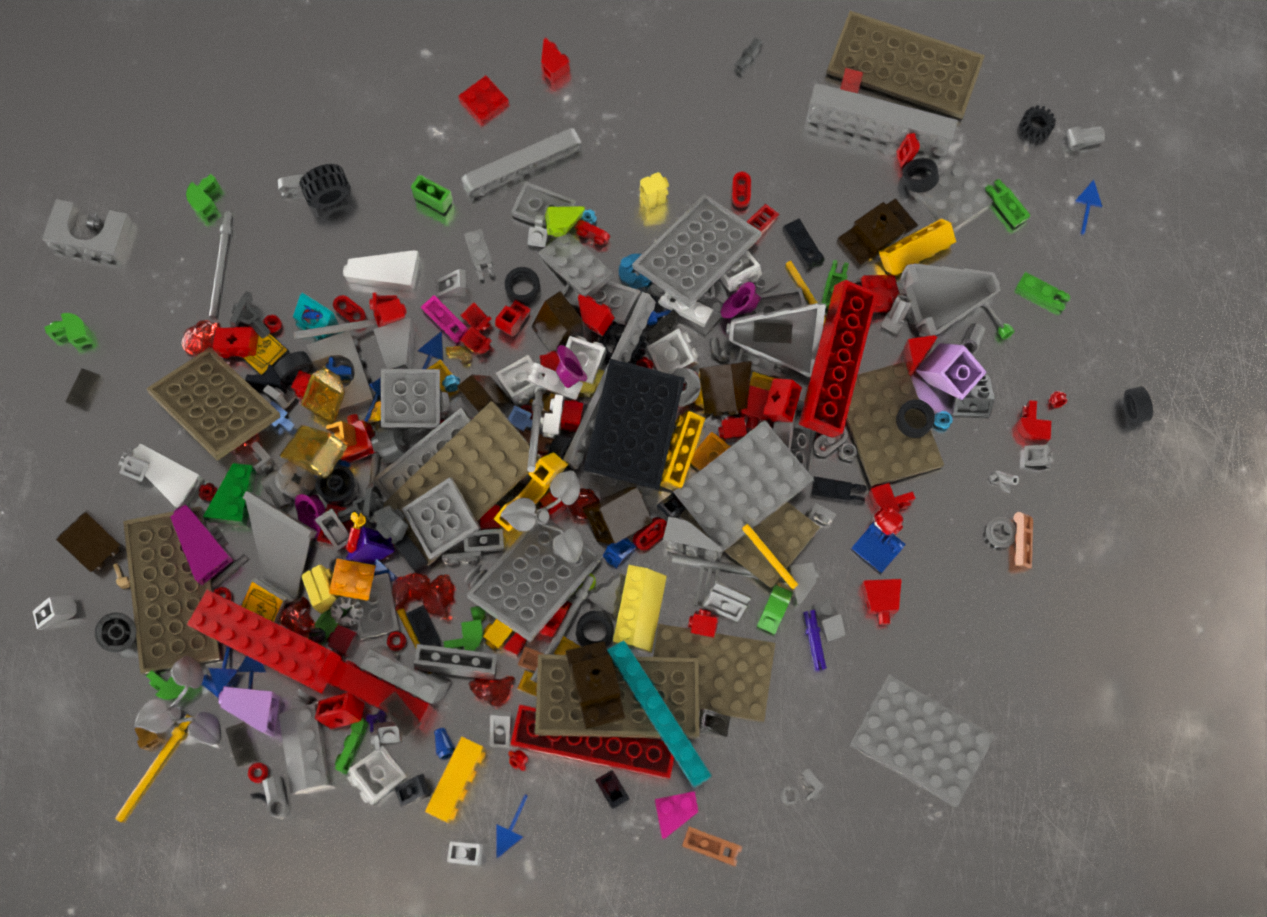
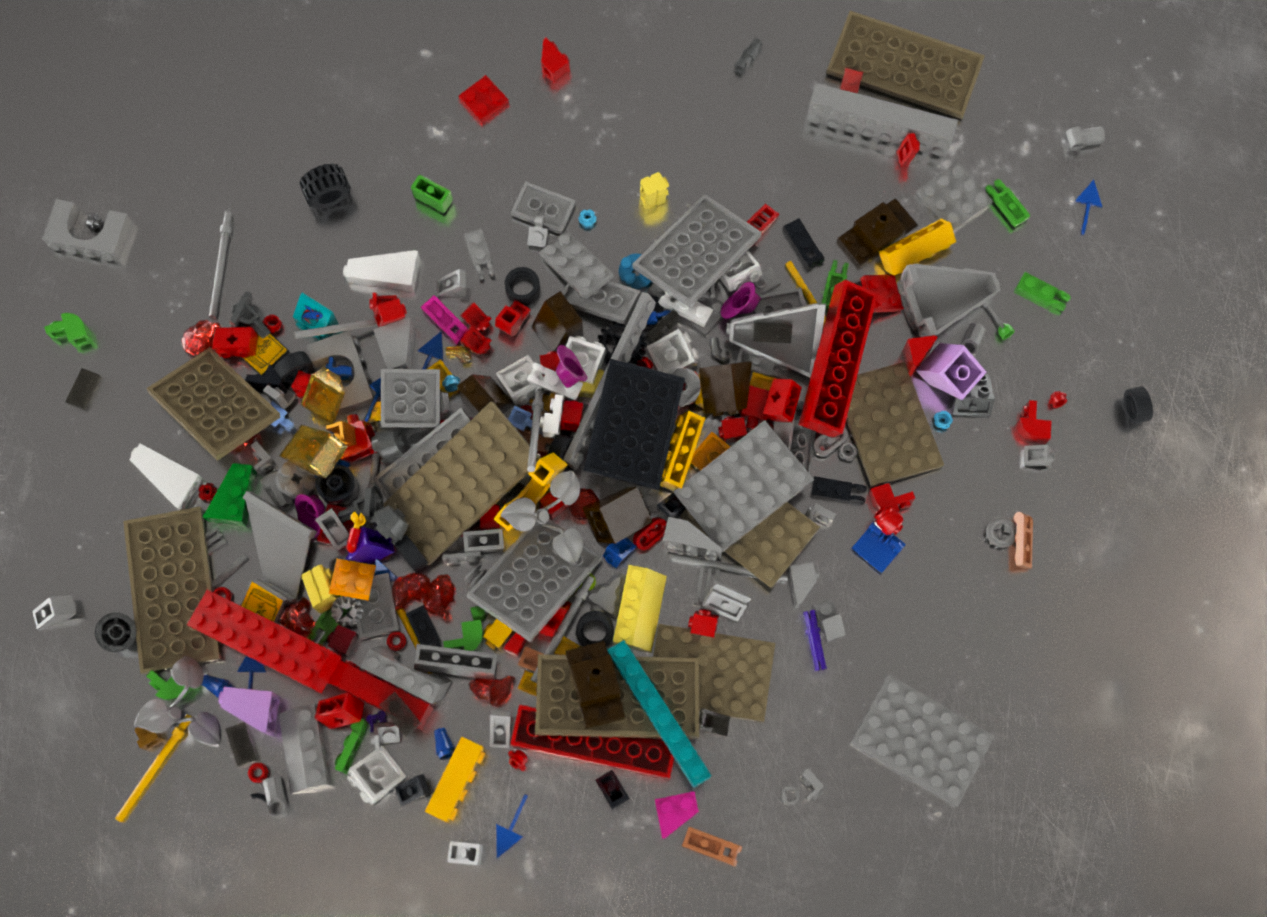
dark brown slope [56,510,121,573] -> none
tan hand [113,563,131,589] -> none
light grey bracket [118,448,150,482] -> none
magenta slope [170,504,233,586] -> none
bright green brick [186,174,220,220] -> none
blue piece [209,646,239,696] -> none
light grey beam [278,174,304,193] -> none
light grey bush [294,689,314,705] -> none
black hinge [309,627,326,644] -> none
red plate [333,295,367,323] -> none
light grey plate [402,477,480,560] -> none
light grey beam [461,128,583,197] -> none
lime slope [545,206,585,237] -> none
red plate [575,220,611,245] -> none
red slope [578,294,615,336] -> none
red plate [732,171,751,208] -> none
yellow bar [741,524,799,589] -> none
bright green brick [757,585,793,634] -> none
red torso [861,579,902,625] -> none
light grey piece [881,295,913,335] -> none
black tyre [896,399,935,438] -> none
black tyre [903,158,939,193] -> none
light grey arm [989,470,1019,485] -> none
black tyre [1020,105,1056,141] -> none

